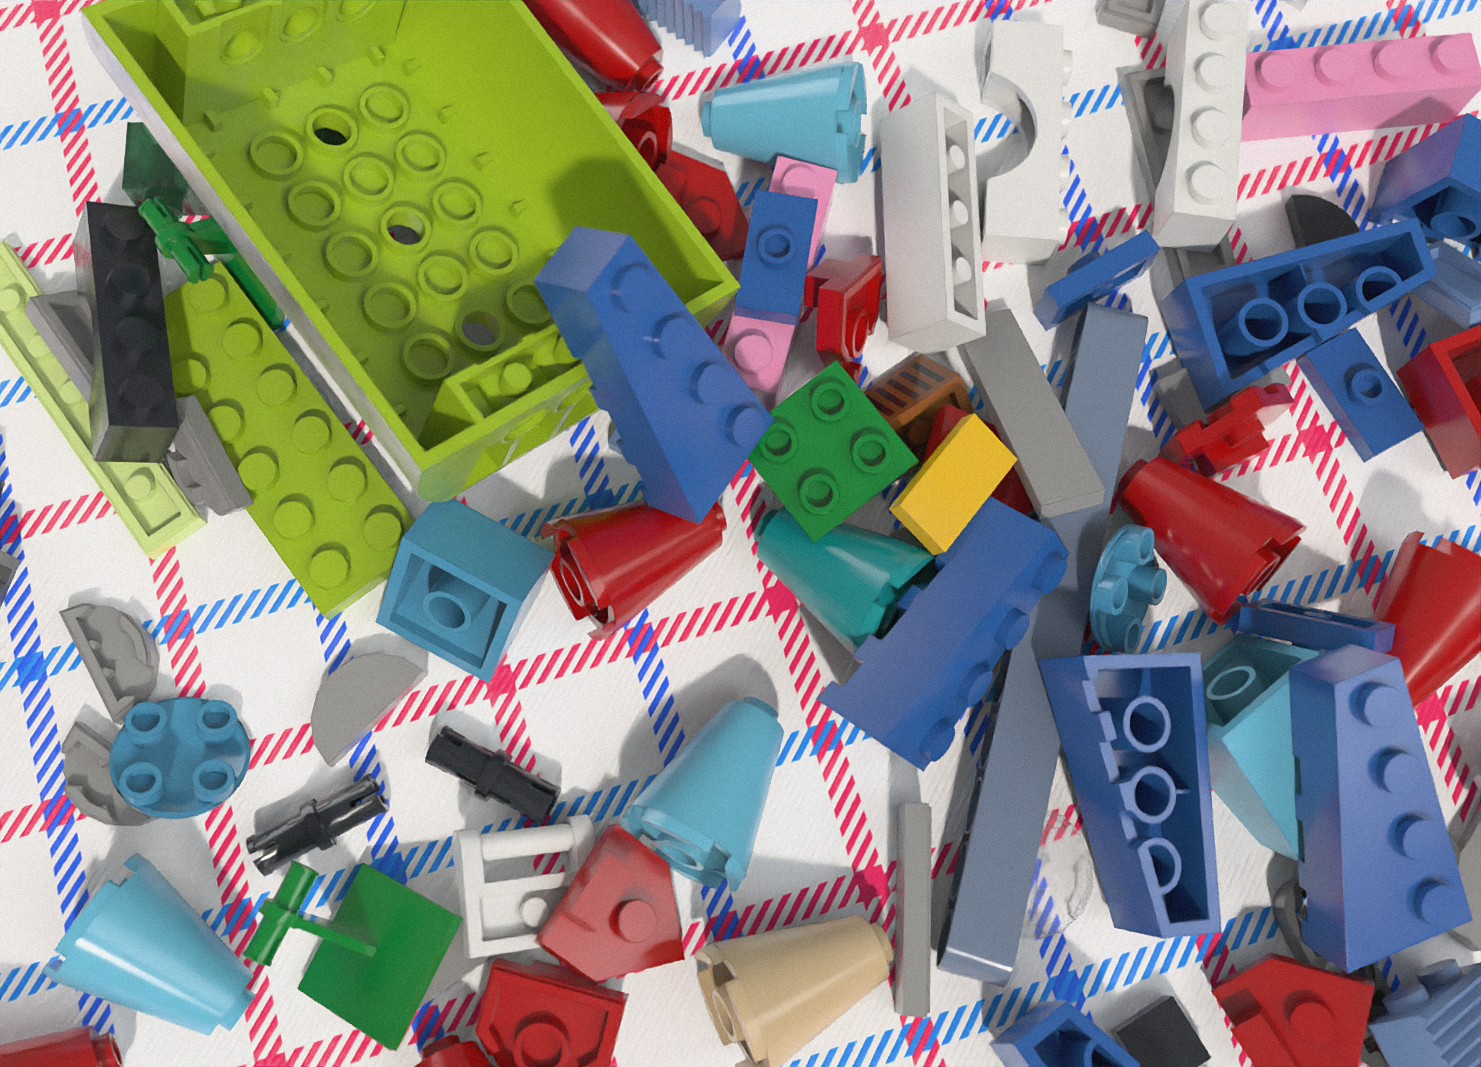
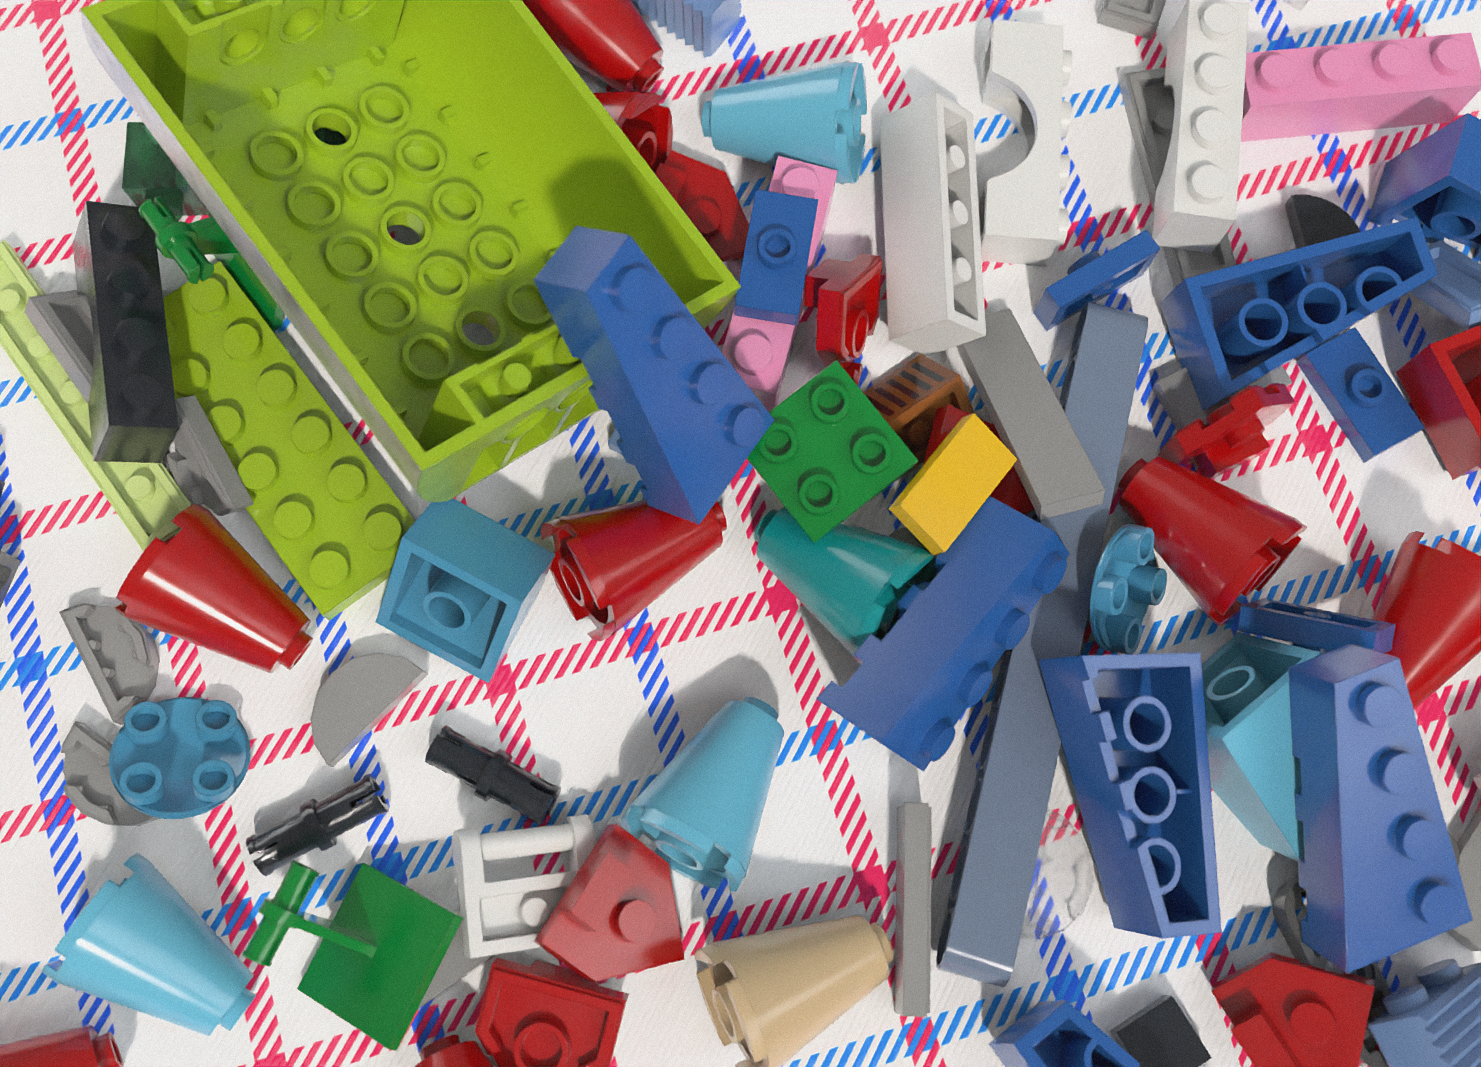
none -> red cone [115,504,314,674]

